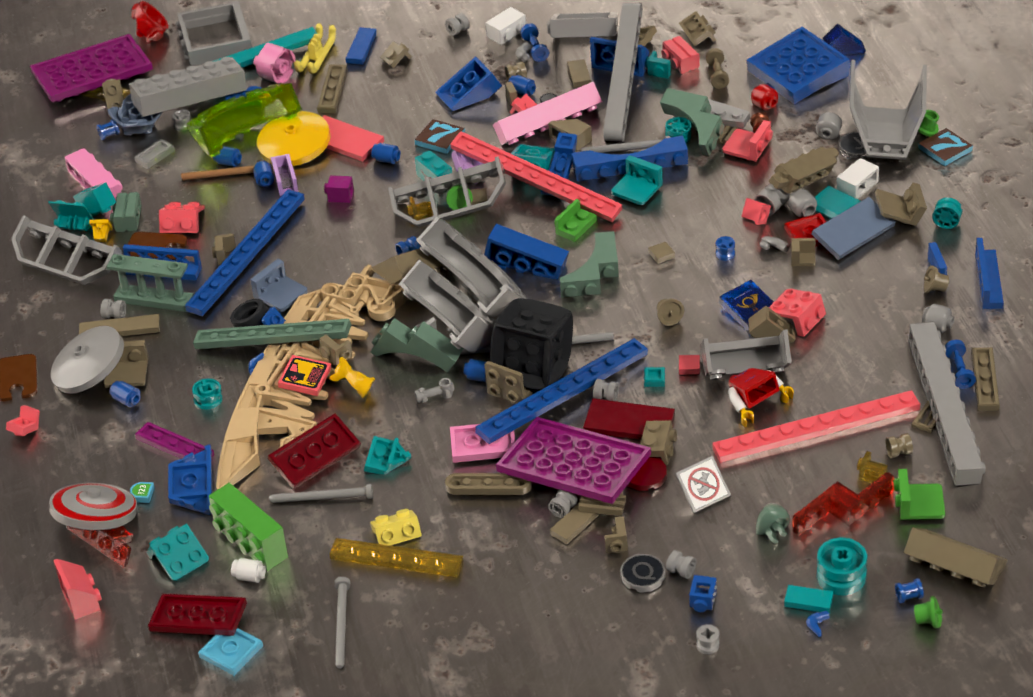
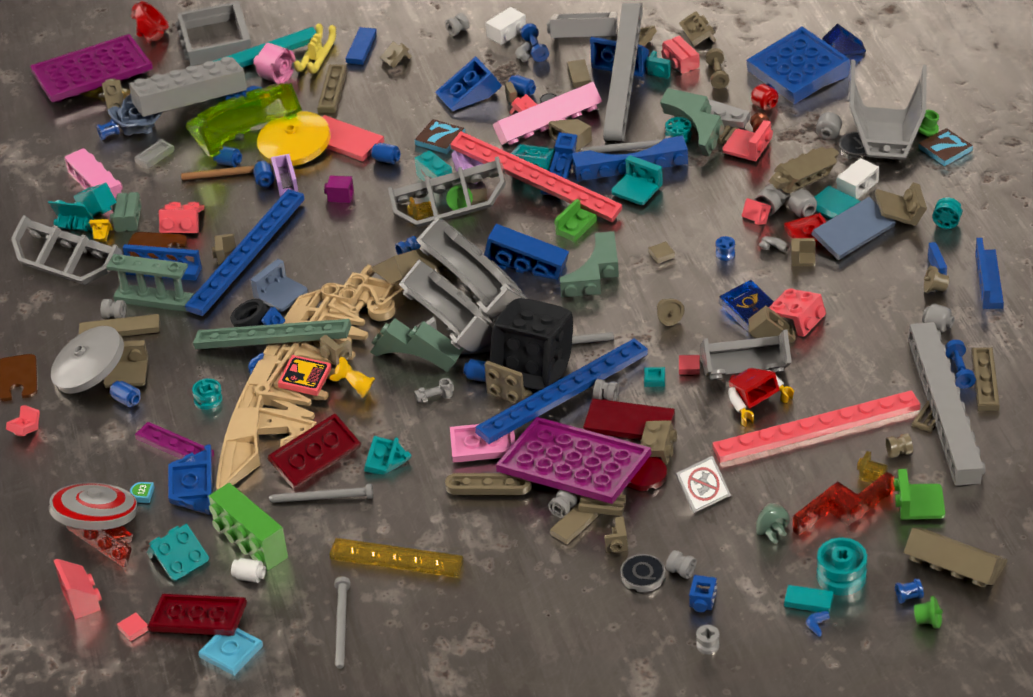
light grey wheel [172,109,192,132] -> none
light yellow bracket [370,509,422,548] -> none
dark tan wheel [505,61,527,81] -> none
none -> coral tile [117,613,149,642]

